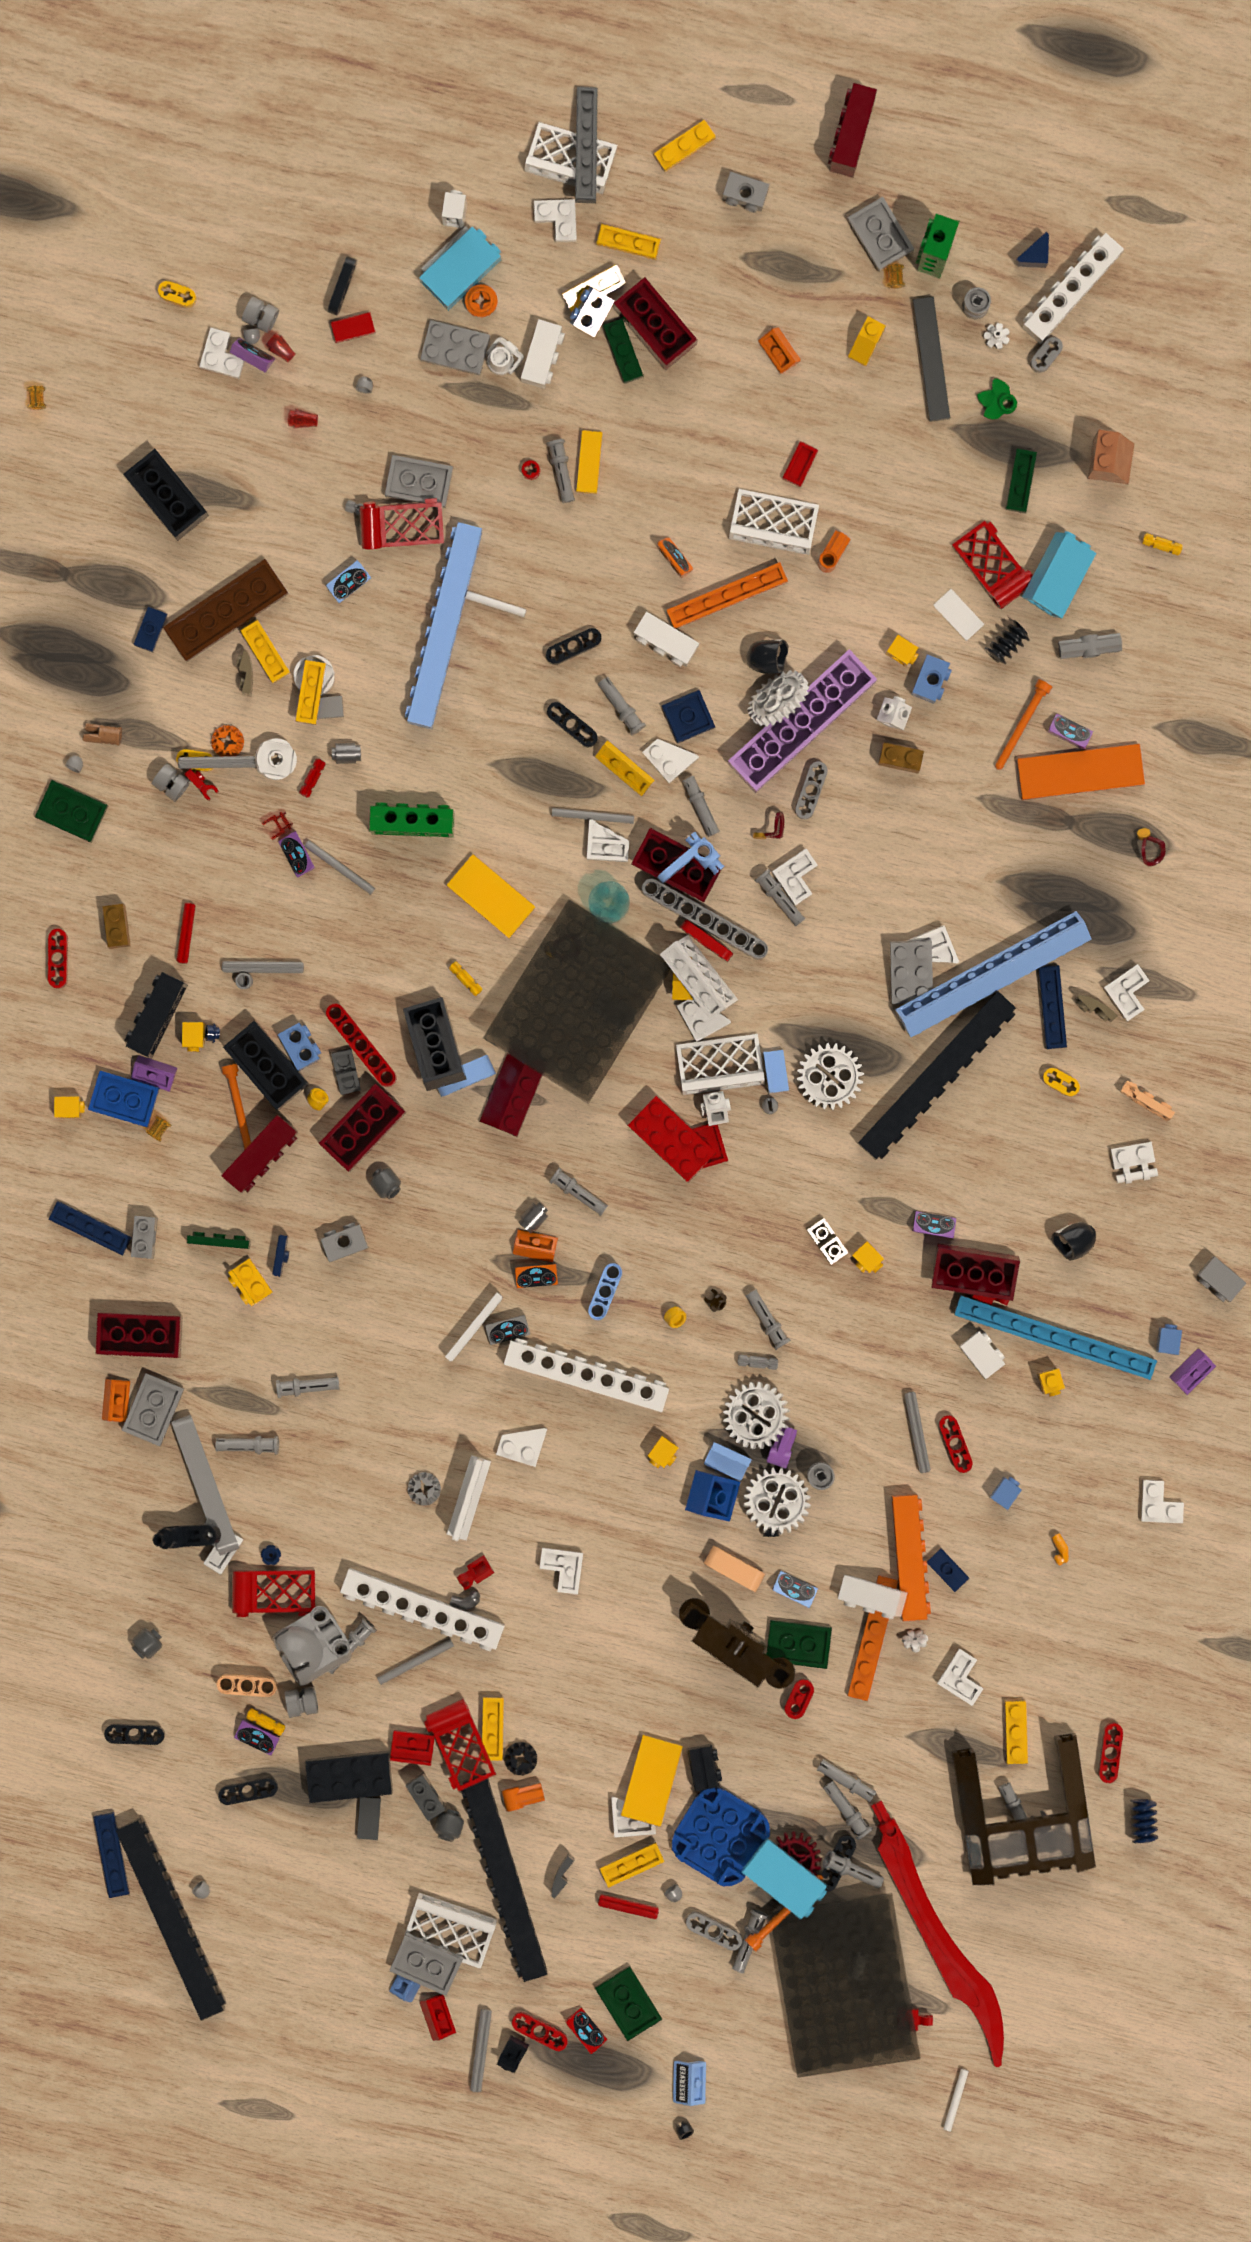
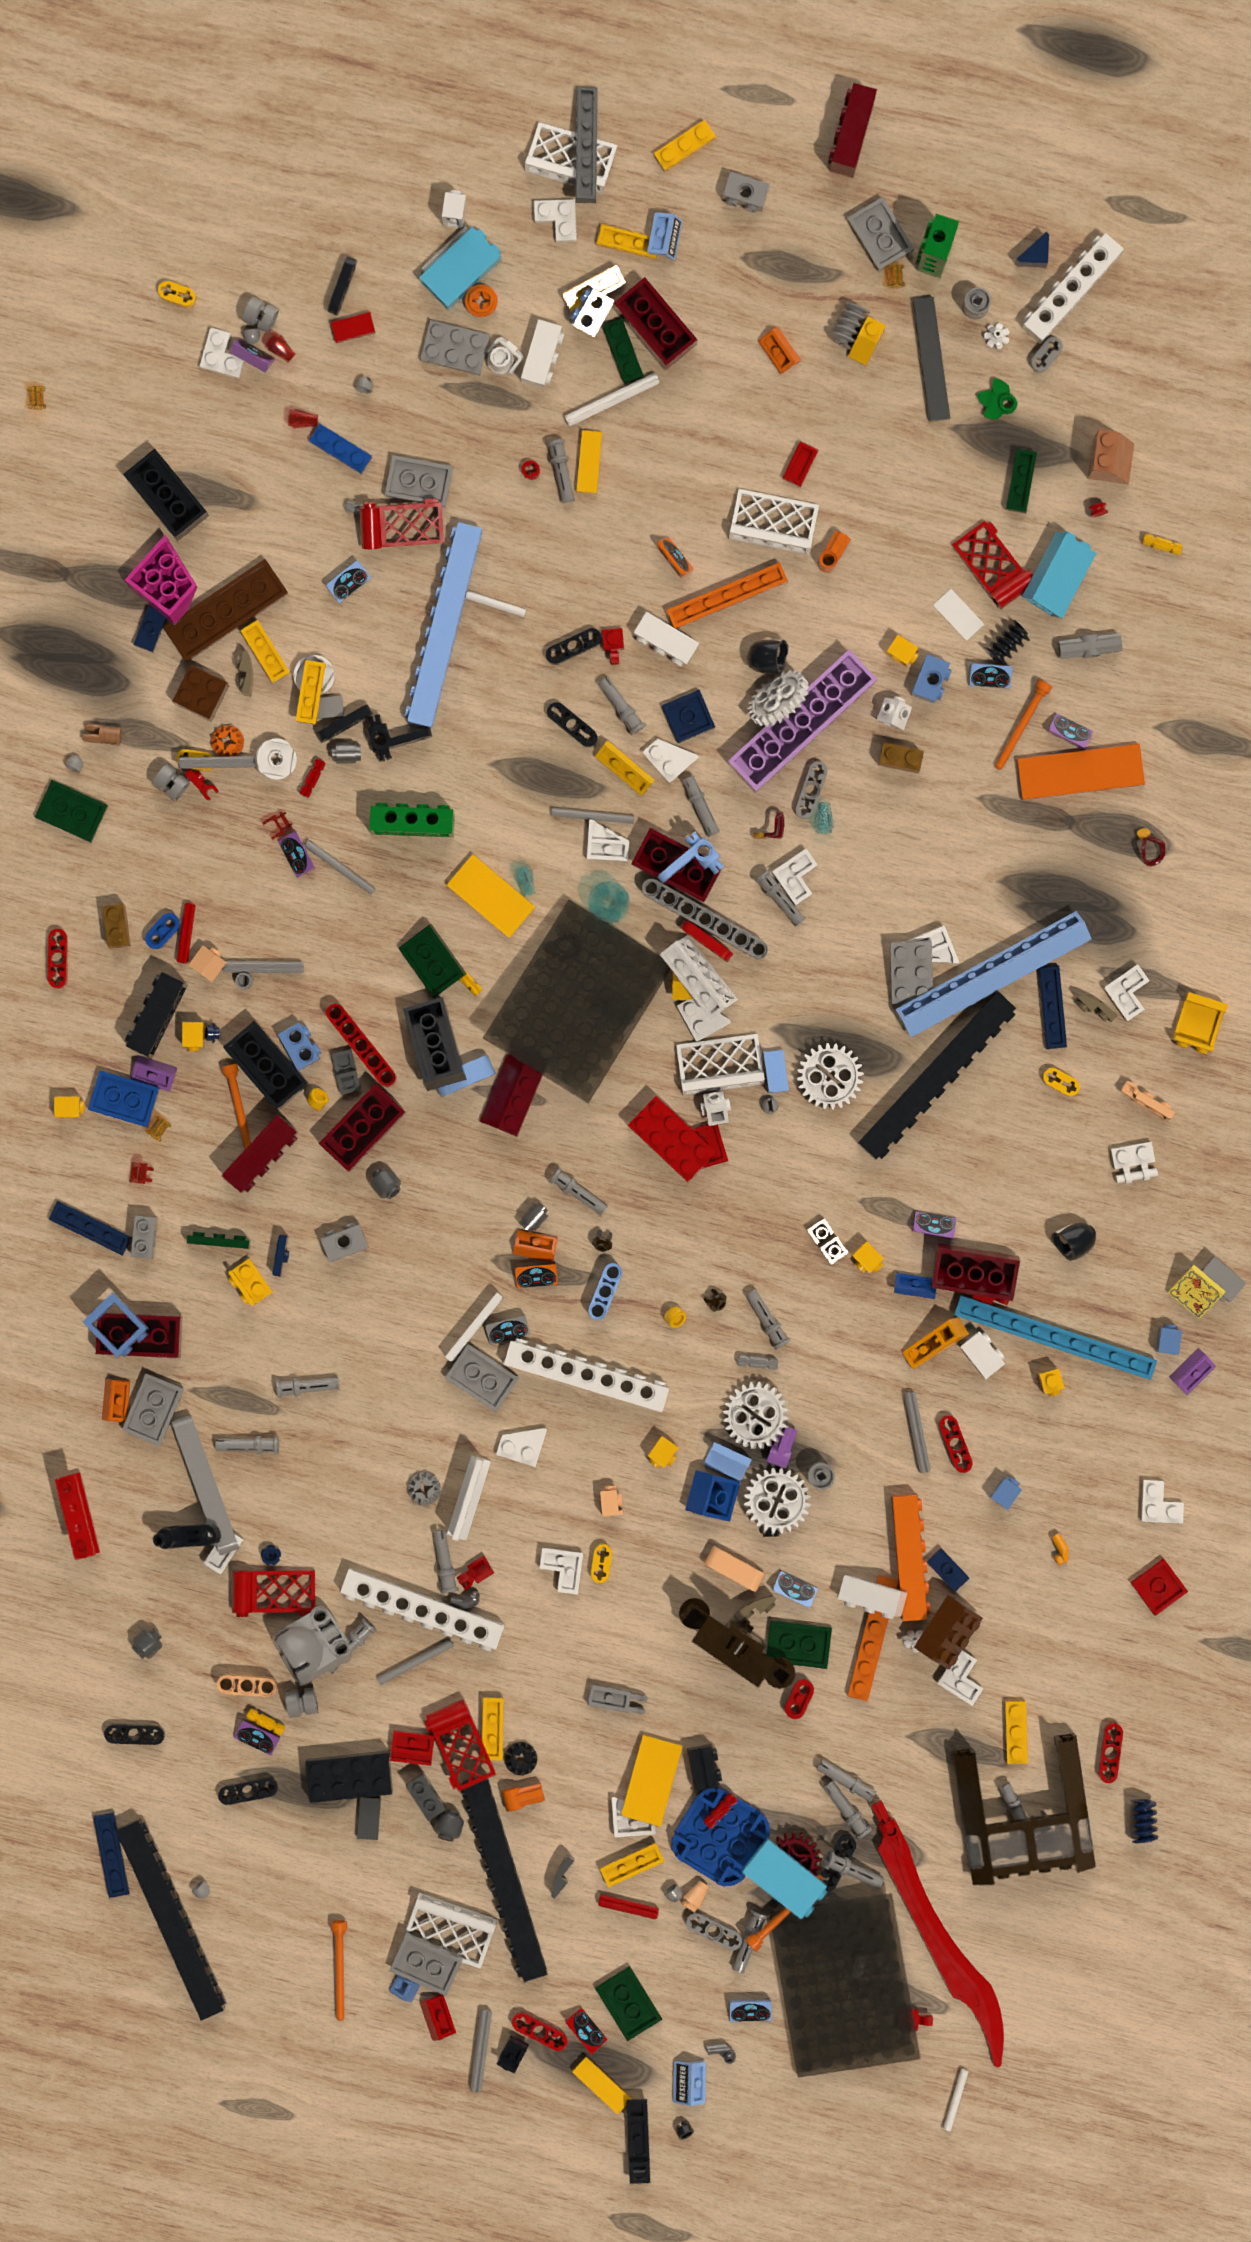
none -> red fence [54,1472,101,1560]
none -> medium blue window [82,1292,149,1357]
none -> dark pink wedge [125,535,197,625]
none -> clear red tile [129,1162,154,1184]
none -> blue plate [145,913,180,950]
none -> reddish brown brick [172,664,230,722]
none -> light nougat brick [189,946,226,982]
none -> blue plate [309,424,372,475]
none -> black beam [316,704,373,743]
none -> orange piece [331,1920,347,2021]
none -> black piece [367,714,432,762]
none -> dark green tile [399,924,467,998]
none -> light grey pin [433,1530,459,1594]
none -> light grey plate [445,1344,519,1412]
none -> clear light blue cone [513,865,535,896]
none -> white axle [565,373,659,426]
none -> yellow tile [572,2056,632,2115]
none -> light grey hinge [587,1684,648,1714]
none -> yellow beam [591,1544,612,1583]
none -> dark brown plate [592,1229,613,1252]
none -> light nougat brick [600,1485,623,1517]
none -> red plate [602,628,624,665]
none -> black slope [626,2099,651,2184]
none -> light blue panel [647,212,682,260]
none -> light nougat cone [681,1881,709,1913]
none -> red axle [703,1793,738,1829]
none -> flat silver arm [707,2043,736,2064]
none -> slope [730,1999,772,2022]
none -> dark tan slope [734,1595,776,1621]
none -> clear light blue cone [814,802,834,834]
none -> light grey piece [830,302,870,350]
none -> blue plate [894,1273,936,1299]
none -> light orange slope [902,1317,969,1370]
none -> reddish brown brick [913,1595,983,1670]
none -> slope [969,664,1012,689]
none -> red bush [1088,502,1108,518]
none -> red tile [1130,1558,1188,1616]
none -> light yellow tile [1168,1265,1225,1319]
none -> yellow panel [1172,992,1228,1055]

